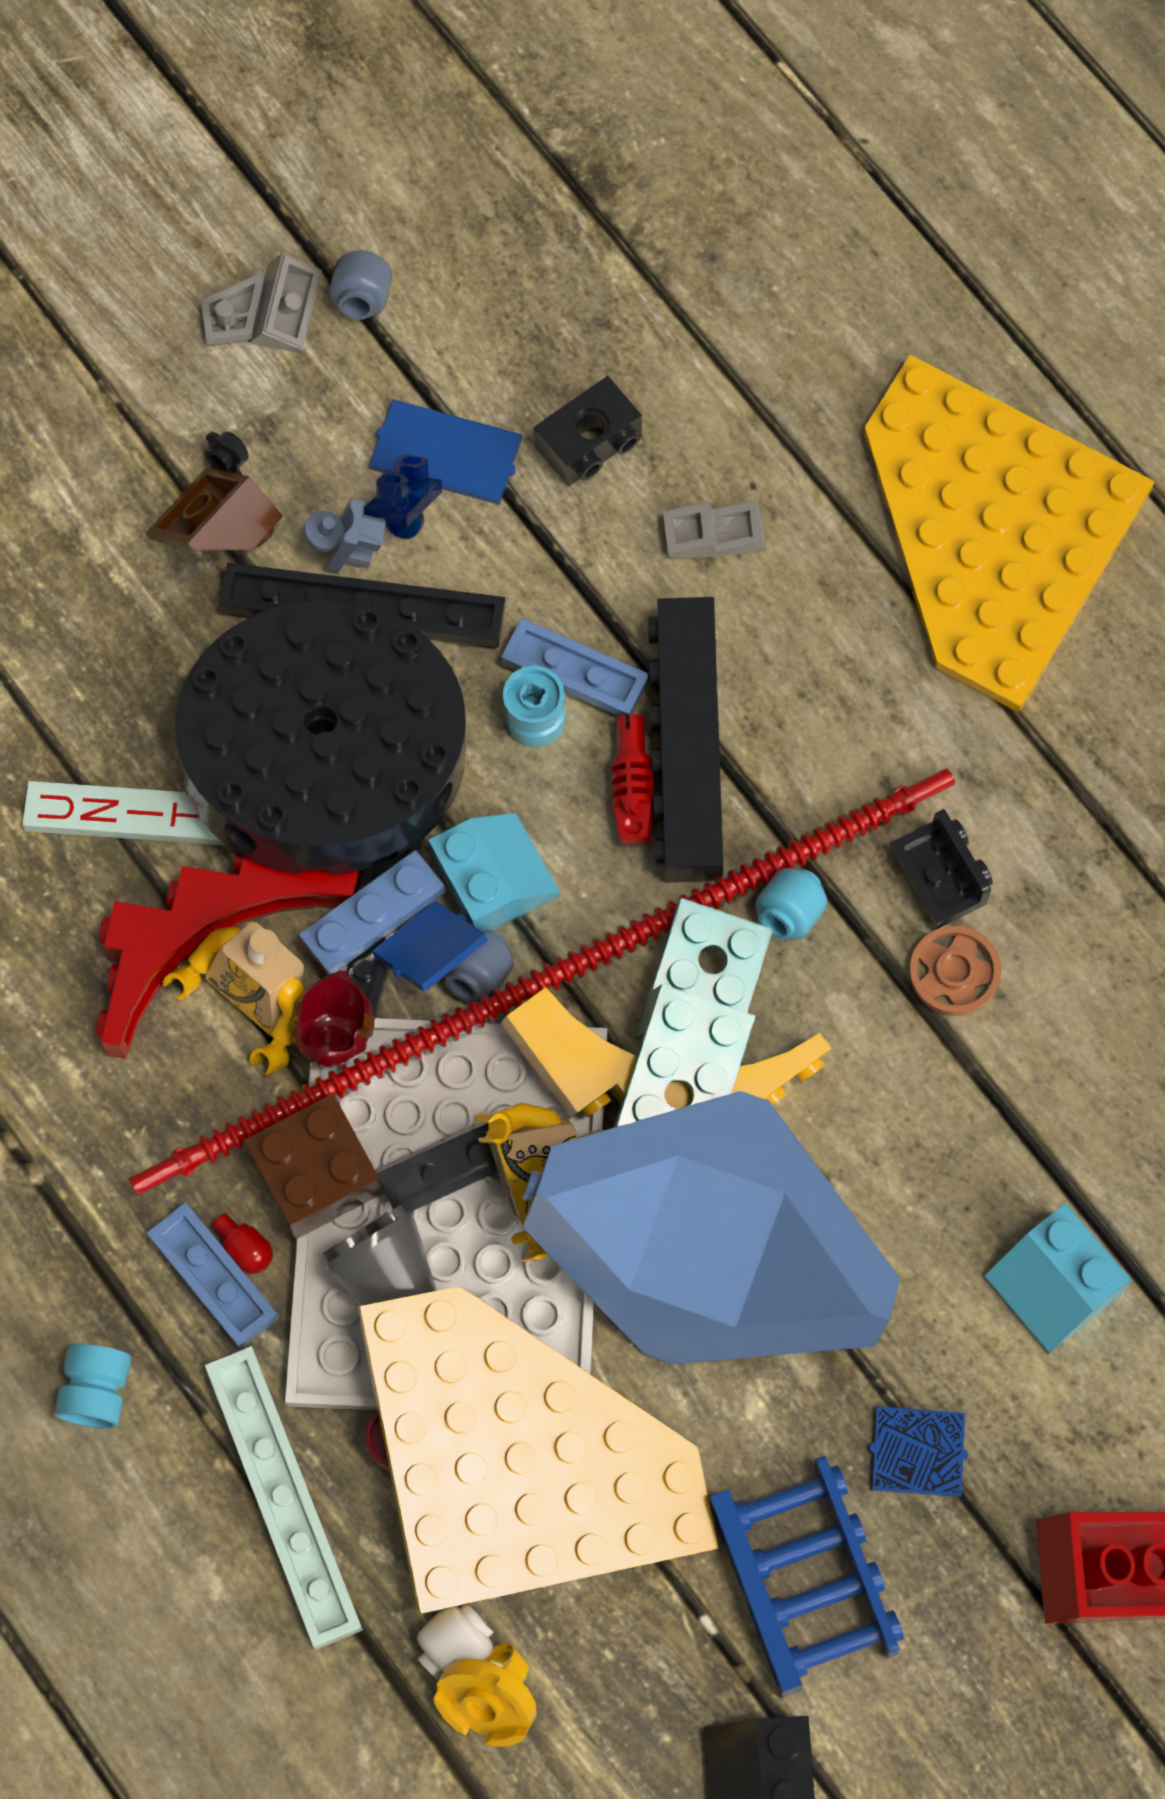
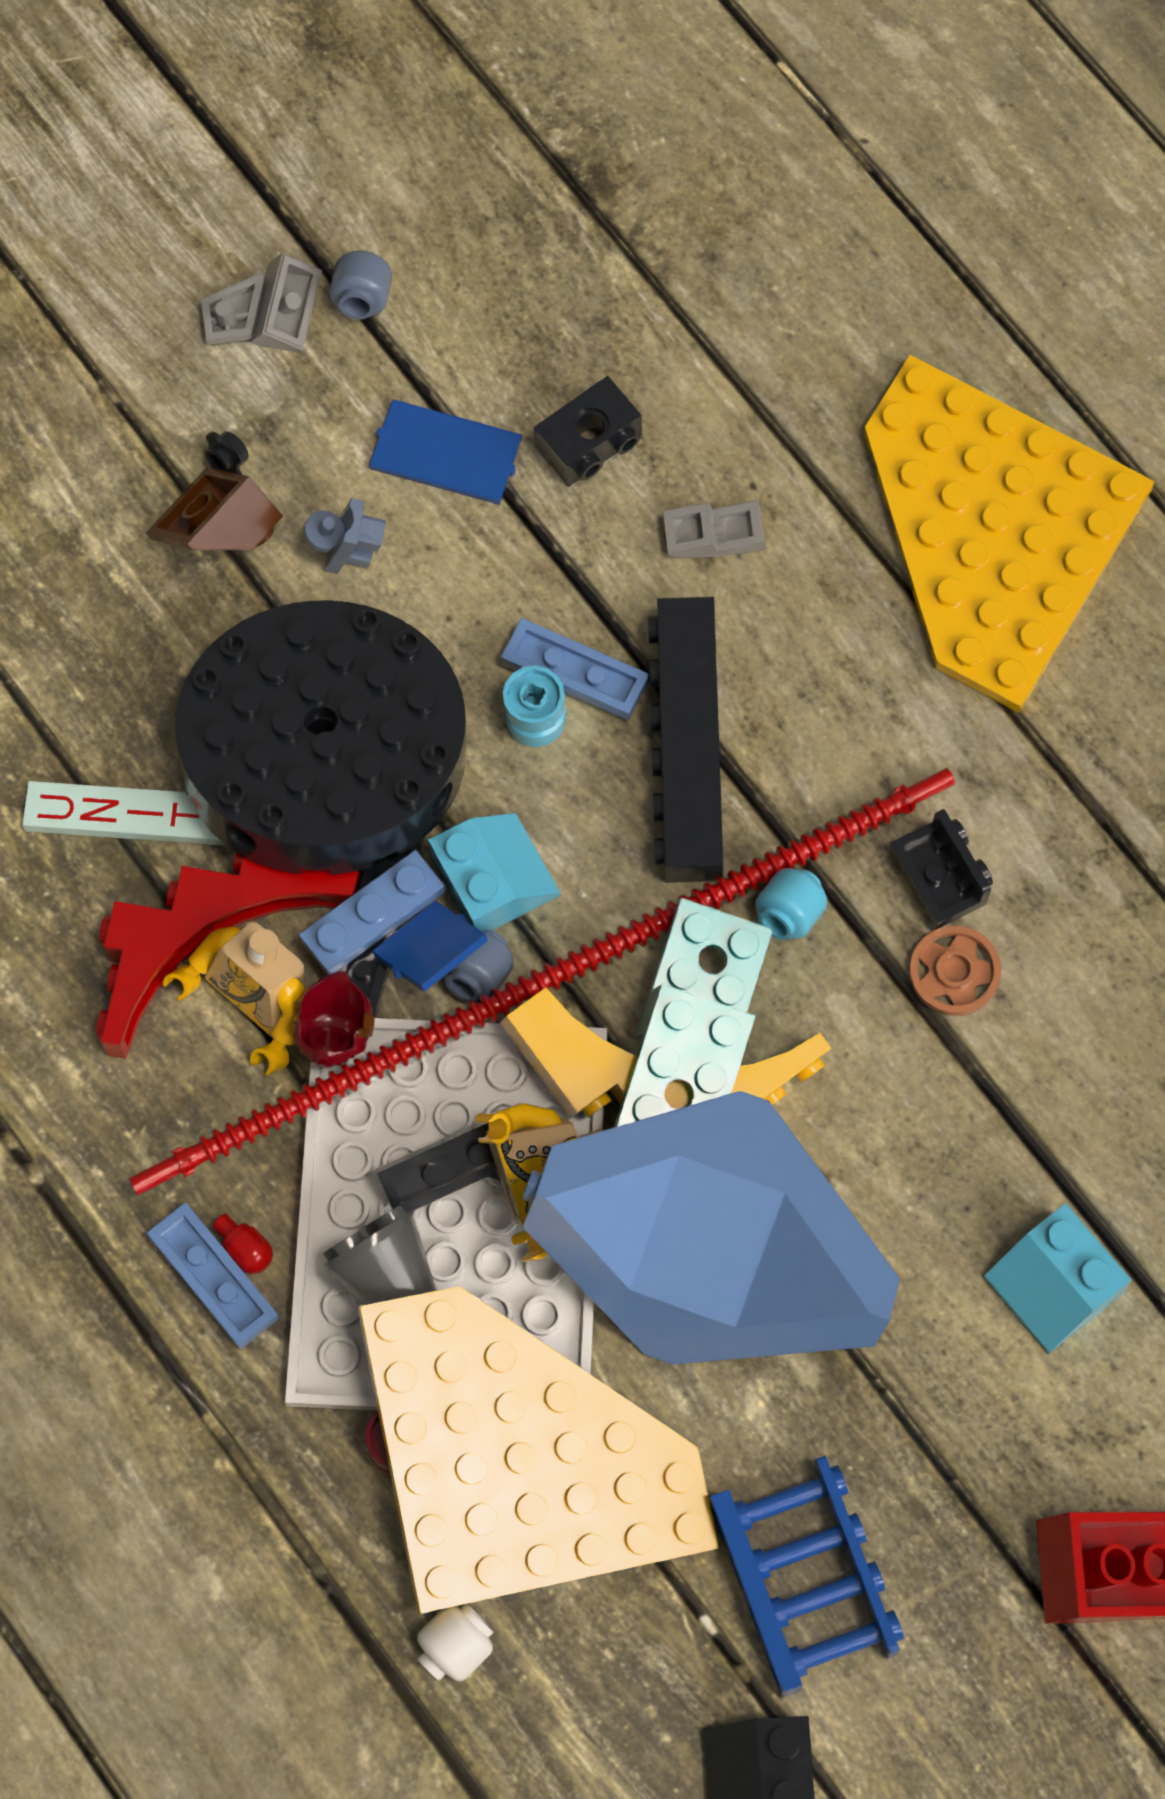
medium azure wheel [54,1344,132,1429] -> none
light aqua plate [205,1346,363,1650] -> none
black plate [219,562,506,647] -> none
reddish brown brick [245,1093,383,1240] -> none
clear blue hips [364,455,442,539] -> none
yellow tile [434,1643,536,1747] -> none
red hinge [611,714,654,845] -> none
blue piece [869,1406,968,1498] -> none

